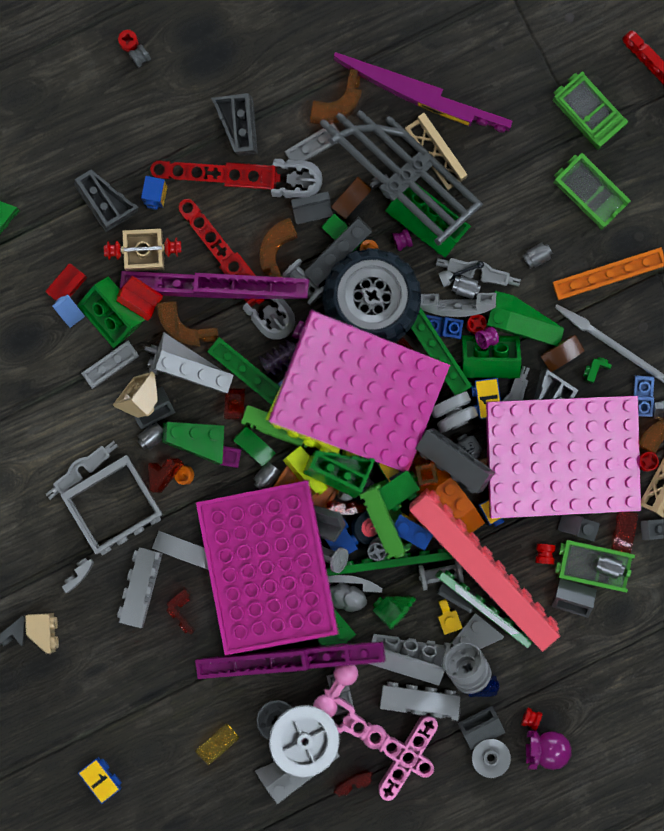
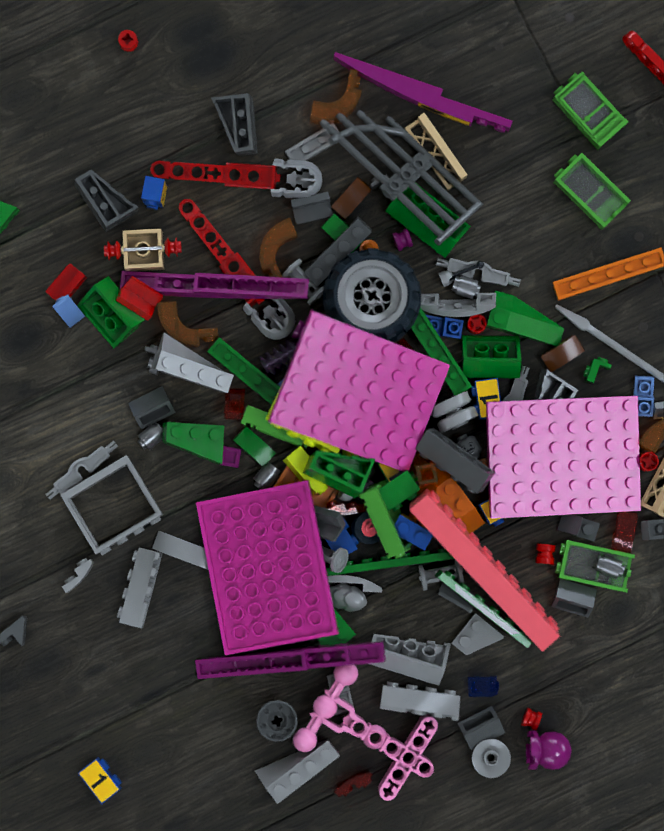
tan slope [26,613,59,654] -> none
light grey tile [81,341,140,389] -> none
tan slope [113,372,158,418] -> none
dark grey wheel [128,44,151,68] -> none
clear red slope [148,458,184,493] -> none
clear red bracket [166,589,196,634] -> none
orange tile [174,465,194,485] -> none
clear yellow slope [196,723,239,765] -> none
piece [270,706,339,777] -> none
dark grey wheel [368,537,386,561] -> none
green wedge [373,596,416,629] -> none
yellow plate [438,599,462,635] -> none
light grey wheel [443,642,492,694] -> none
magenta wheel [475,326,499,349] -> none
flat silver brick [523,242,553,268] -> none

